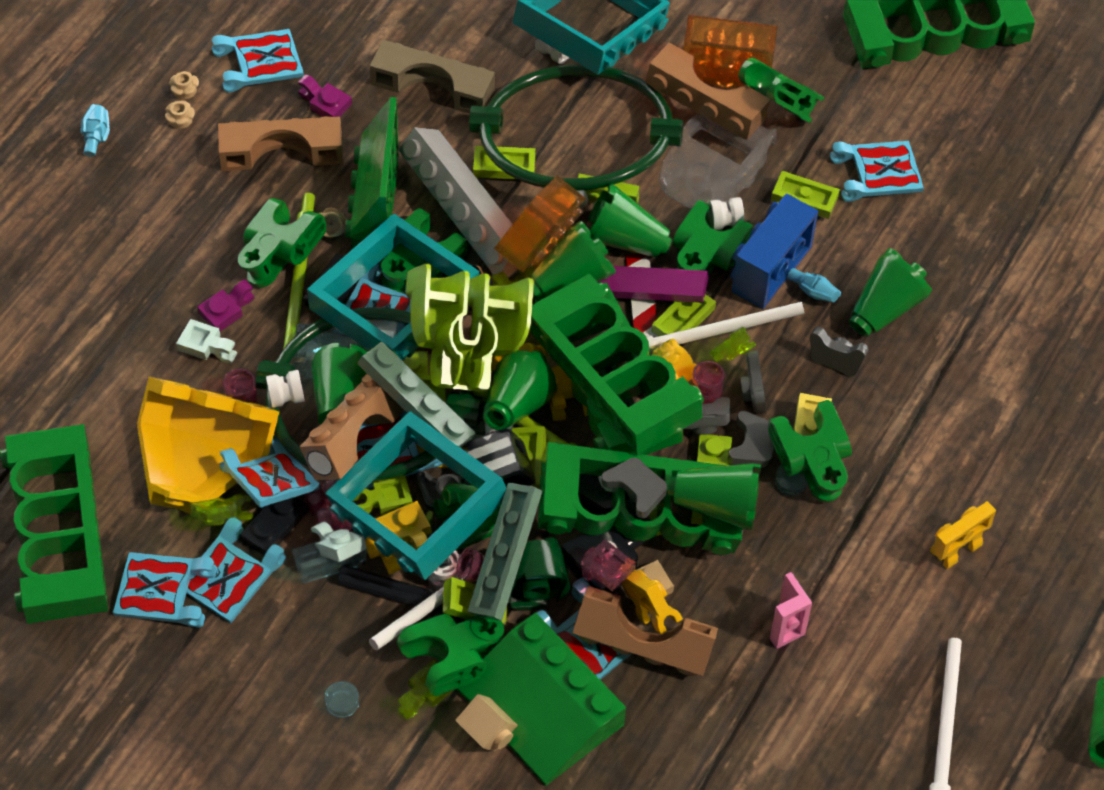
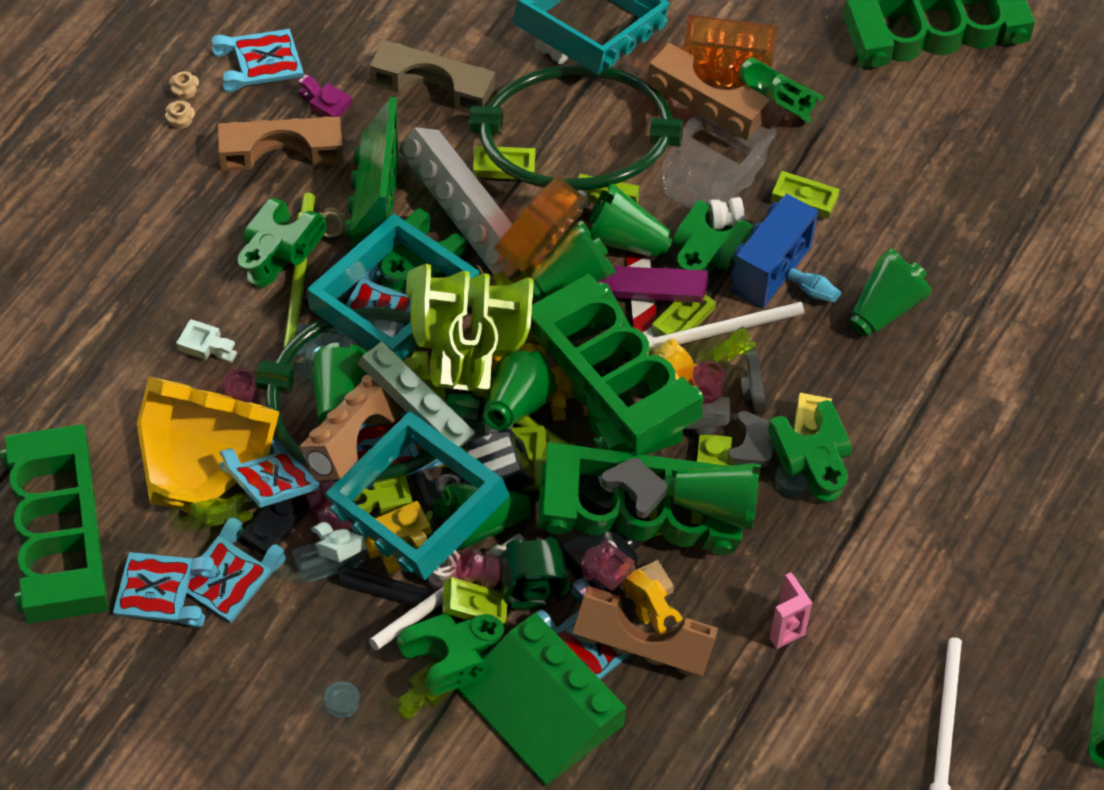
medium azure piece [81,104,110,157] -> none
magenta plate [197,279,255,332] -> none
white wheel [266,370,305,408] -> none
tan brick [455,694,518,751] -> none
sand green plate [468,483,542,621] -> none
dark grey piece [810,327,869,377] -> none
medium azure flag [830,141,924,202] -> none
yellow plate [930,501,996,570] -> none

